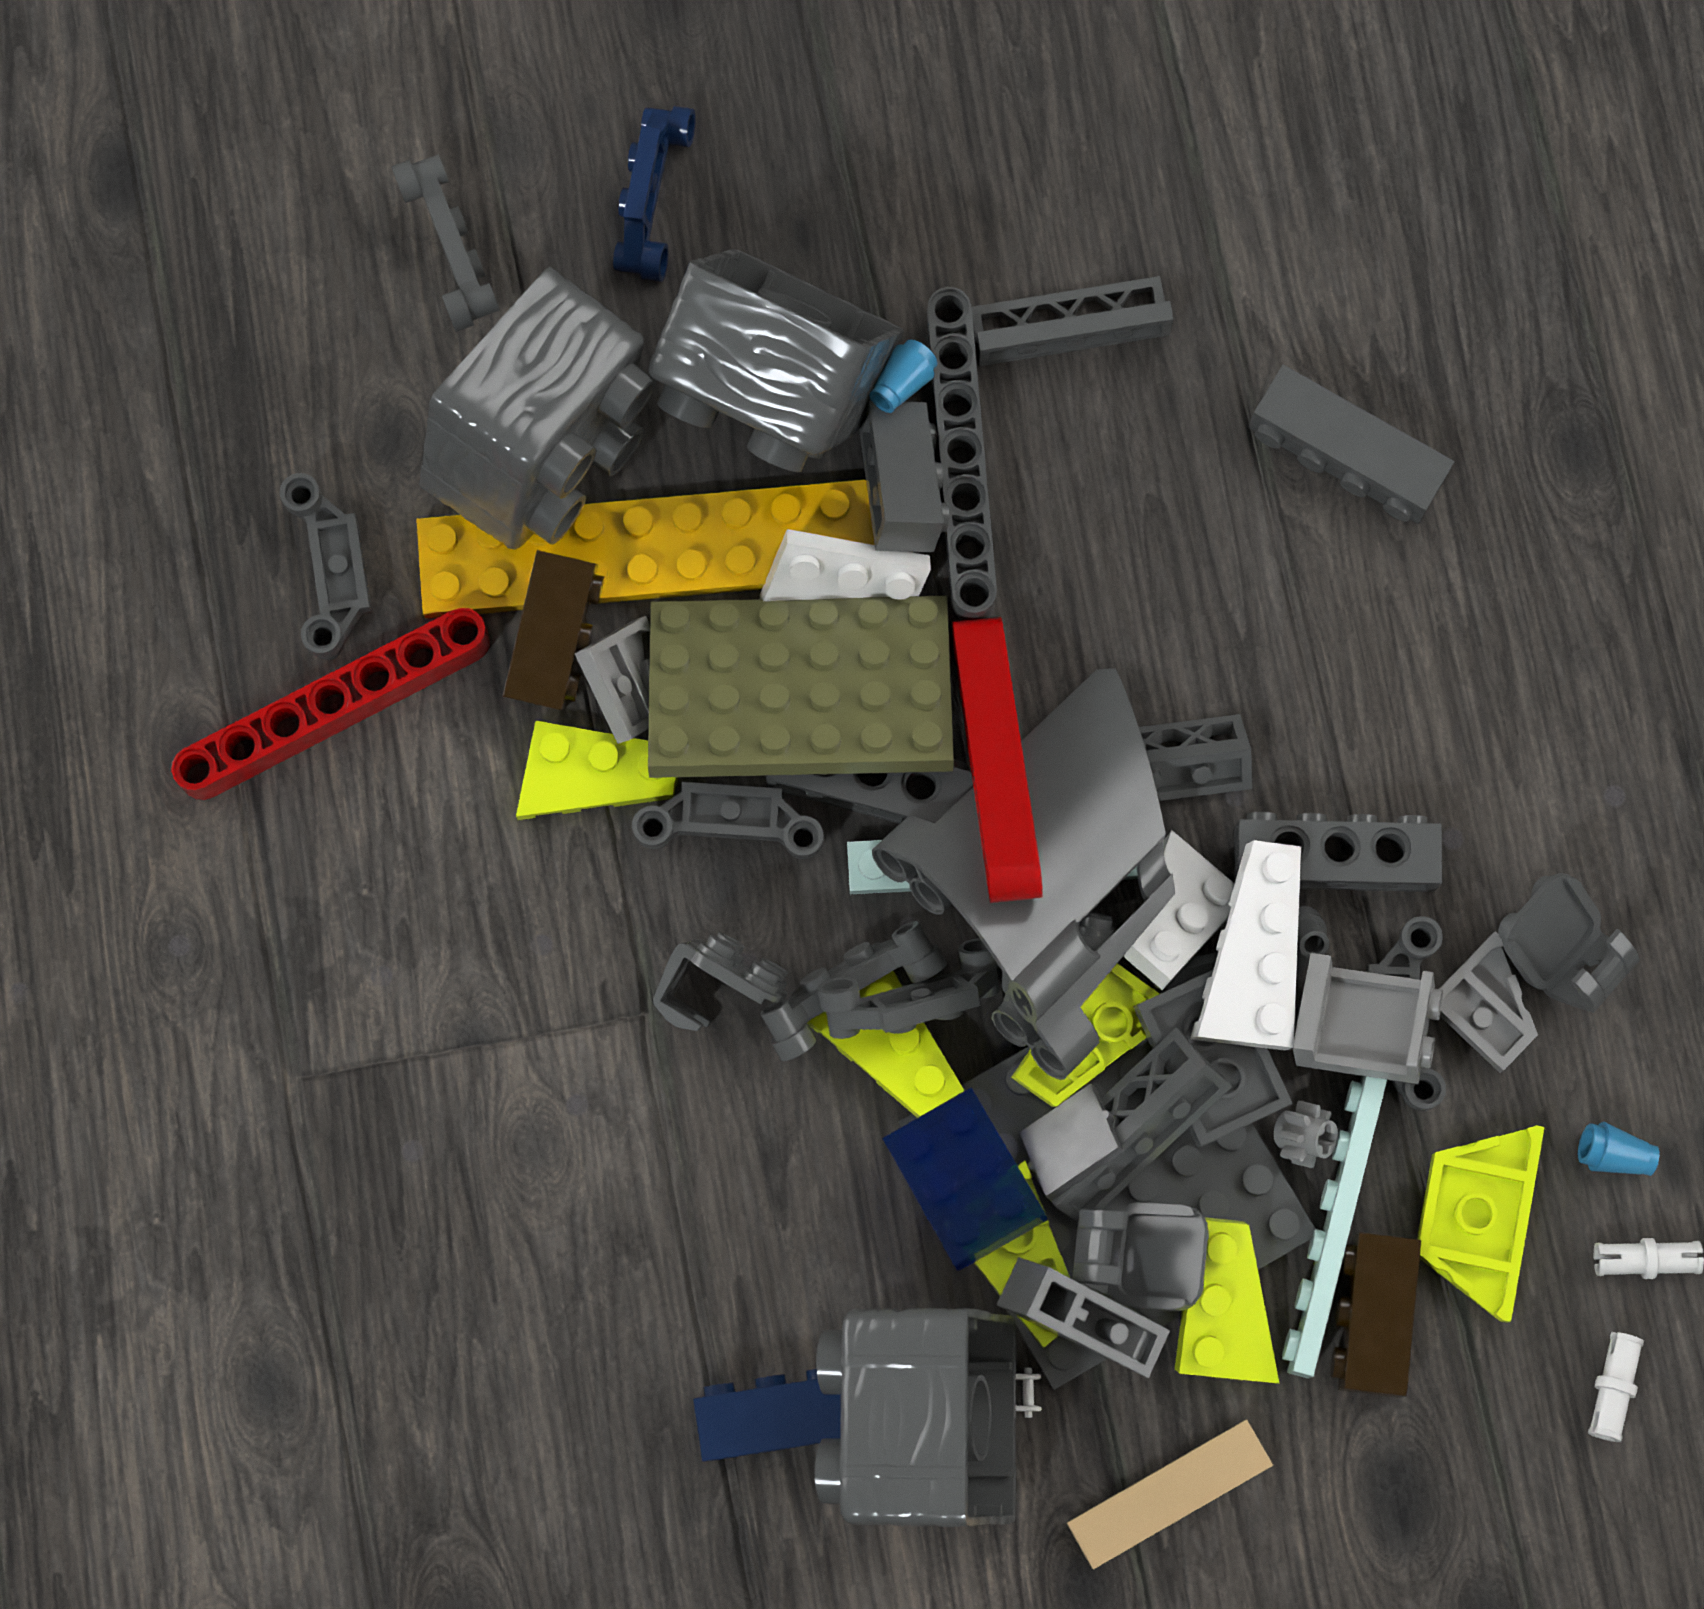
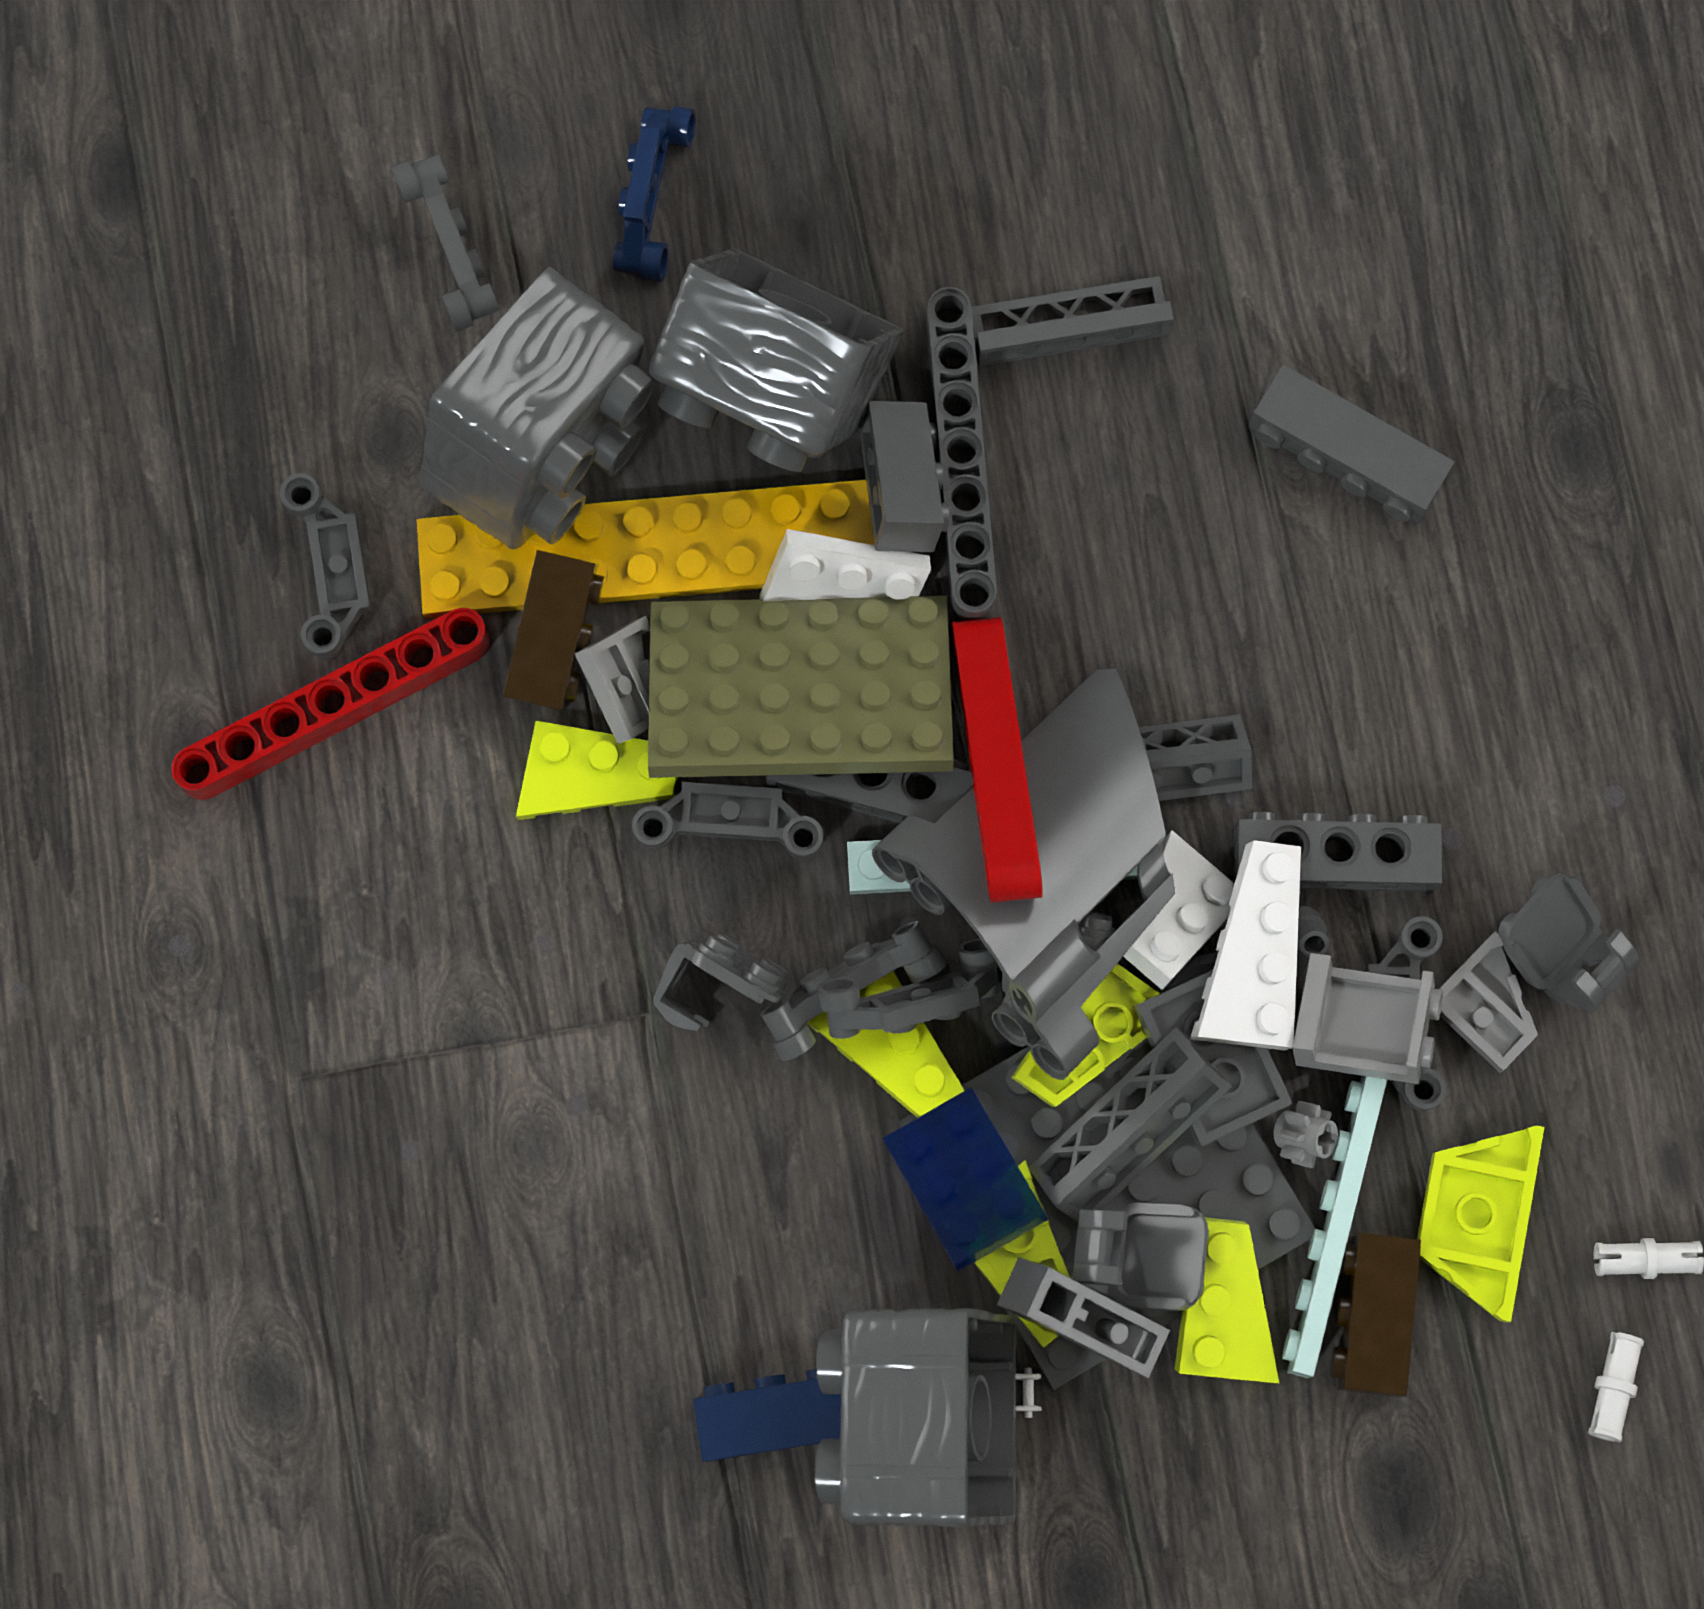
dark azure cone [869,339,937,413] -> none
flat silver piece [1020,1083,1123,1200] -> none
tan tile [1067,1419,1273,1569] -> none
dark azure cone [1578,1122,1660,1176] -> none

